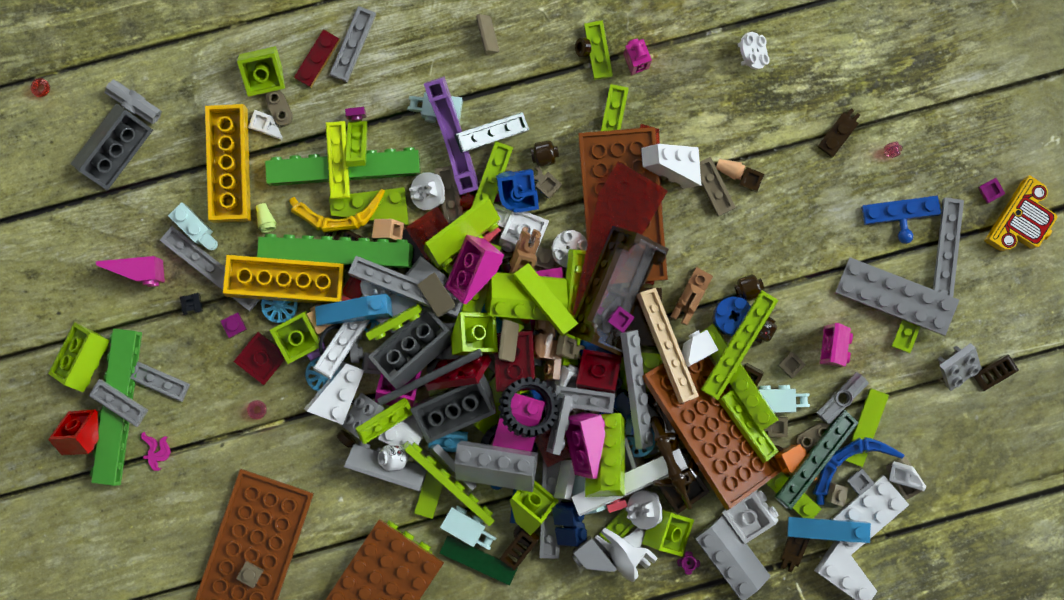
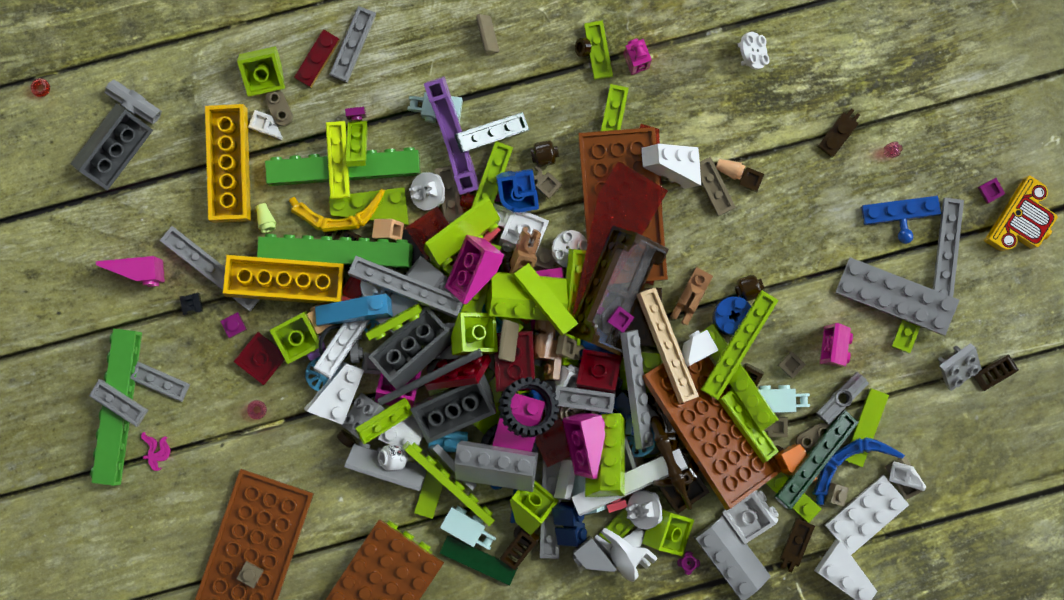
lime slope [48,322,110,392] -> none
red slope [48,409,99,455] -> none
light aqua brick [168,202,218,250] -> none
medium azure wheel [261,299,298,323] -> none
dark tan slope [417,272,455,318] -> none
light grey plate [546,393,573,455] -> none
dark brown head [755,317,777,343] -> none
dark azure slope [787,517,871,543] -> none
light grey plate [846,468,875,496] -> none

